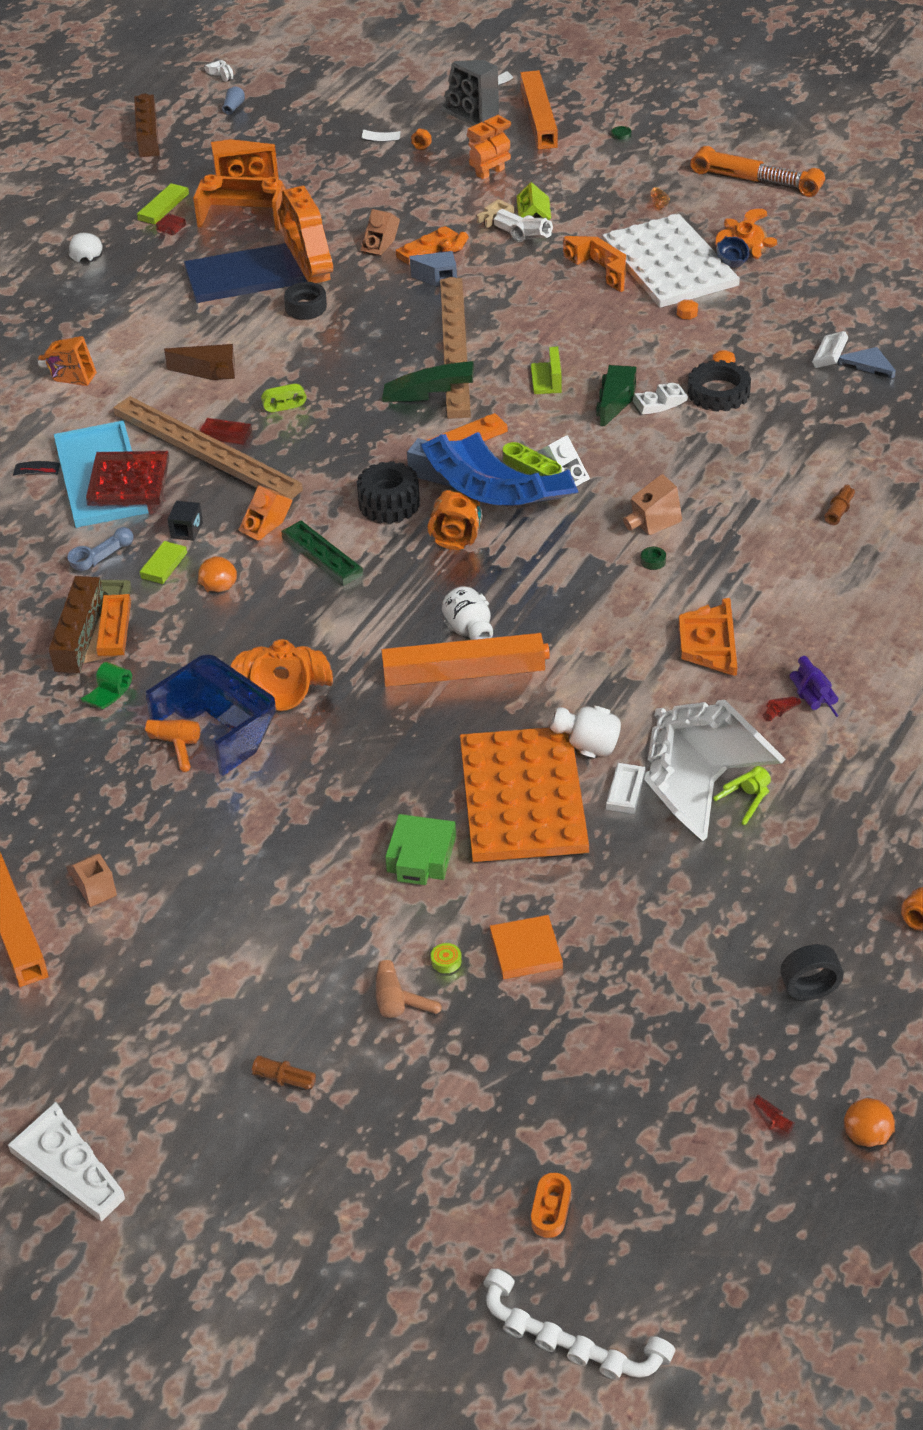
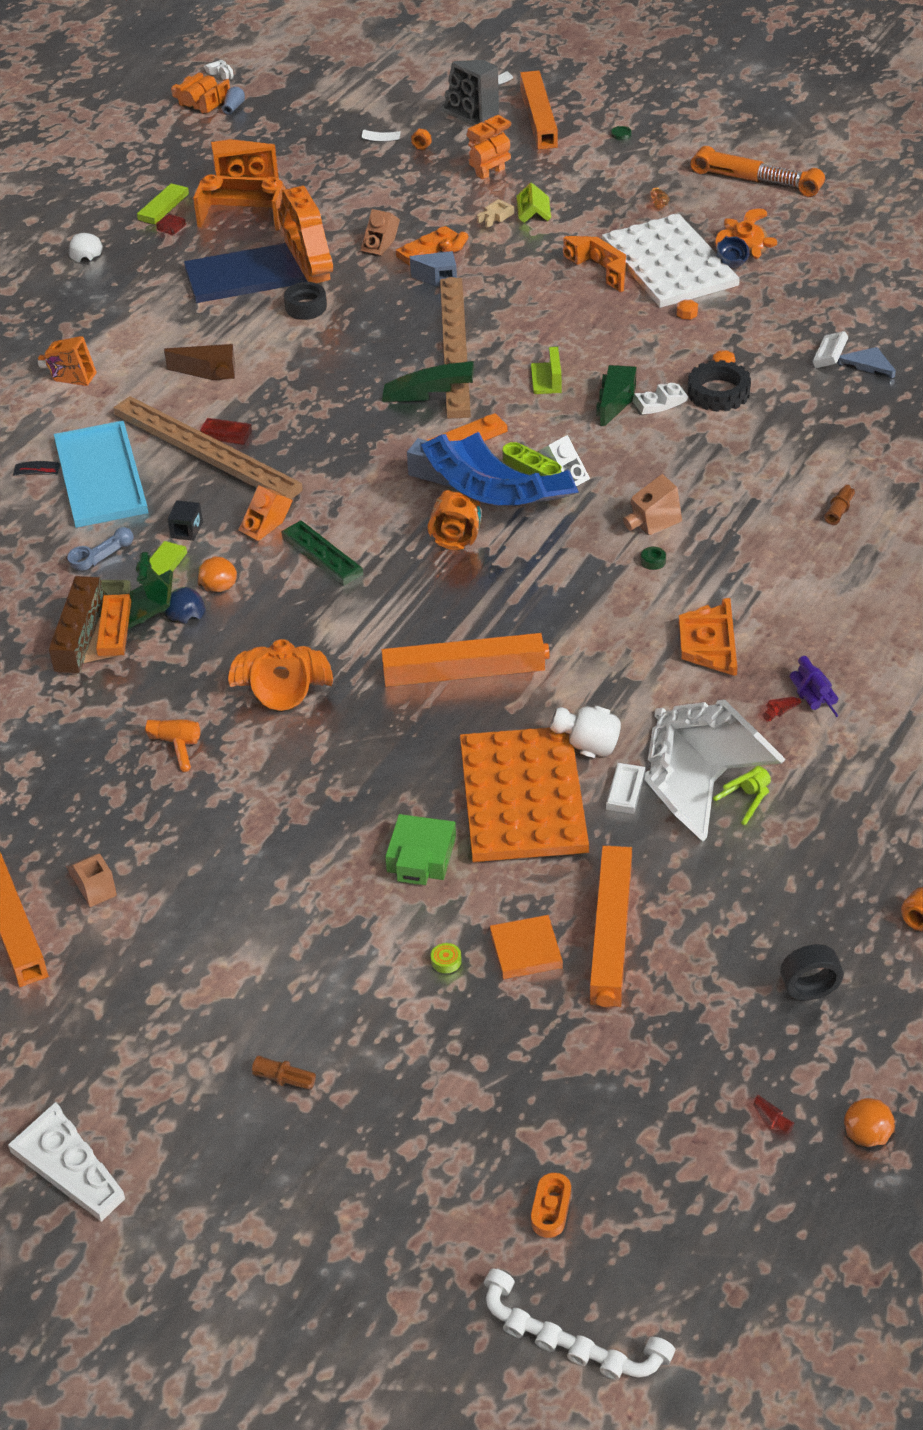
green panel [81,662,132,709] -> none
clear red plate [86,451,170,506] -> none
reddish brown brick [134,94,160,158] -> none
clear blue windscreen [145,655,276,776] -> none
lime beam [261,384,307,412] -> none
black tyre [357,461,420,524] -> none
nougat piece [376,960,442,1018] -> none
white piece [441,586,493,640] -> none
white piece [494,209,553,242] -> none
none -> dark green plate [128,552,173,629]
none -> dark blue hair [164,587,206,624]
none -> orange hips [171,73,230,114]
none -> orange brick [590,846,632,1007]

